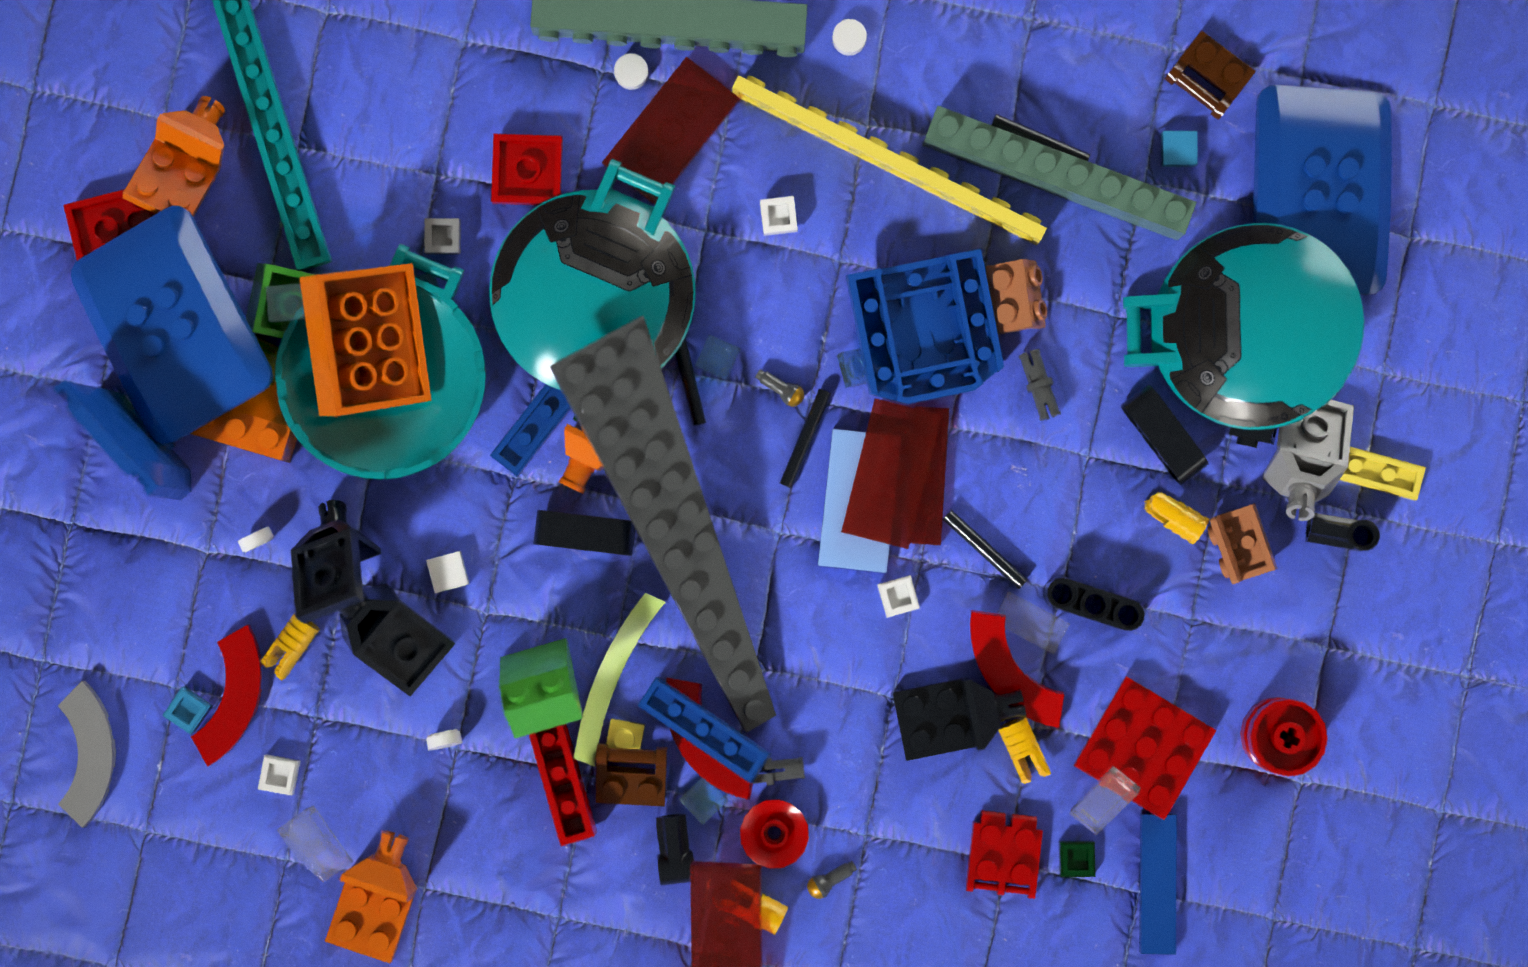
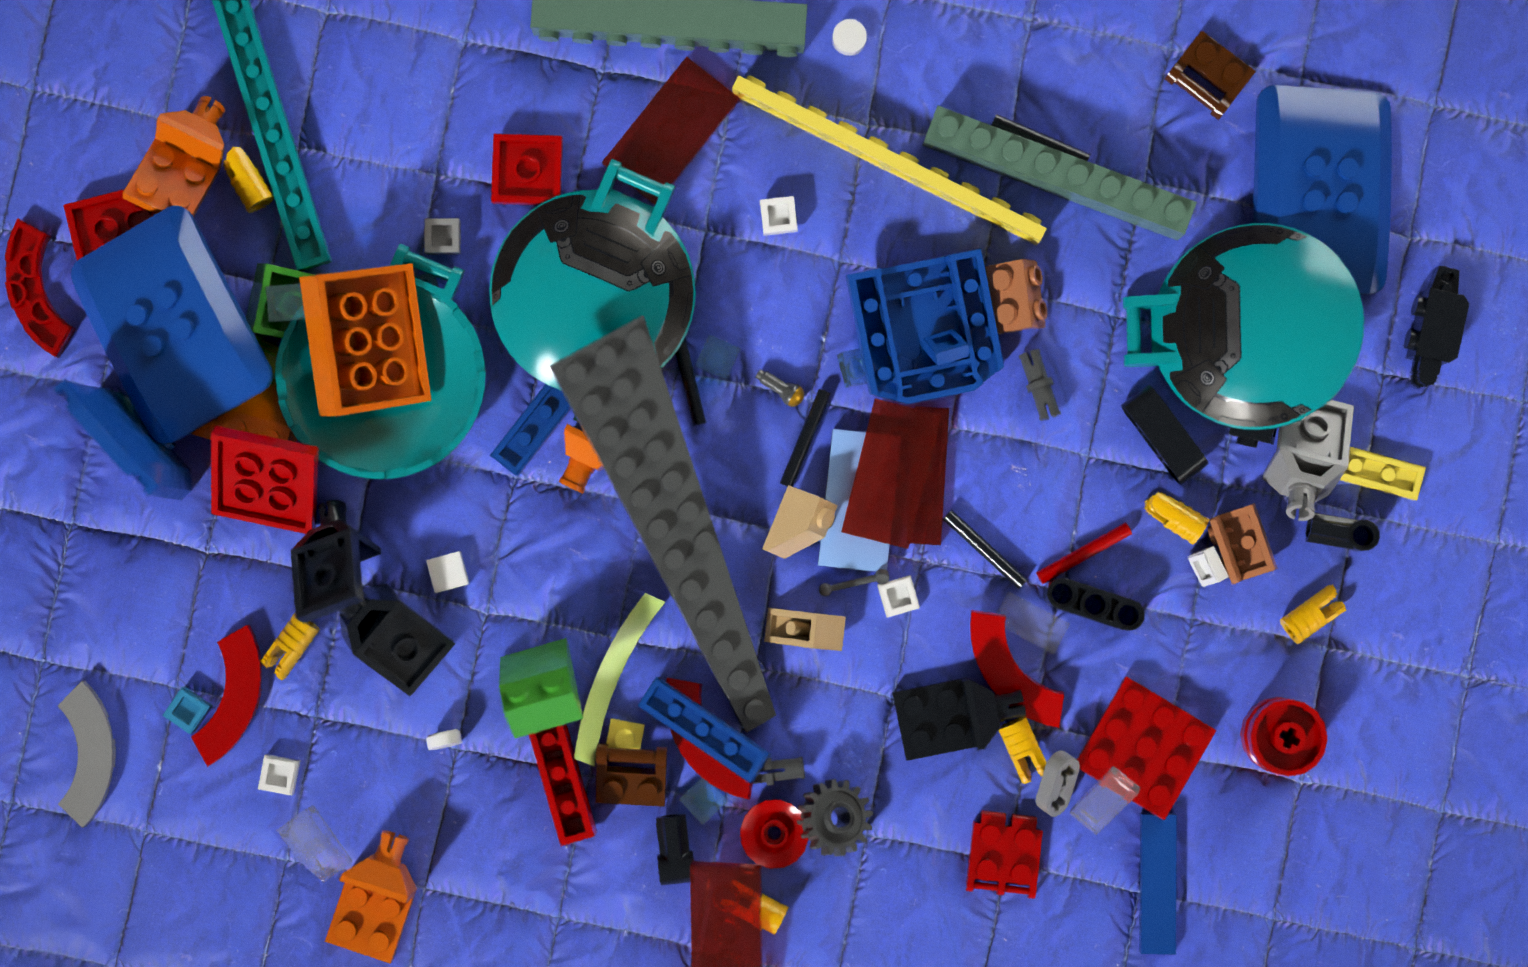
white tile [237,526,274,553] -> none
black beam [533,510,635,556] -> none
white tile [614,53,649,90] -> none
dark grey piece [807,861,857,899] -> none
dark green tile [1059,841,1095,877] -> none
dark azure tile [1161,131,1198,167] -> none
none -> red tile [5,219,76,358]
none -> red plate [211,426,319,534]
none -> yellow hinge [223,146,274,213]
none -> tan slope [762,485,837,559]
none -> tan slope [764,608,846,651]
none -> dark grey gear [797,779,873,857]
none -> dark grey hinge [819,569,889,596]
none -> blue plate [923,329,969,366]
none -> light grey beam [1035,750,1080,817]
none -> red piece [1036,522,1132,584]
none -> white tile [1188,546,1229,587]
none -> yellow hinge [1280,584,1346,644]
none -> black hinge [1404,266,1469,389]

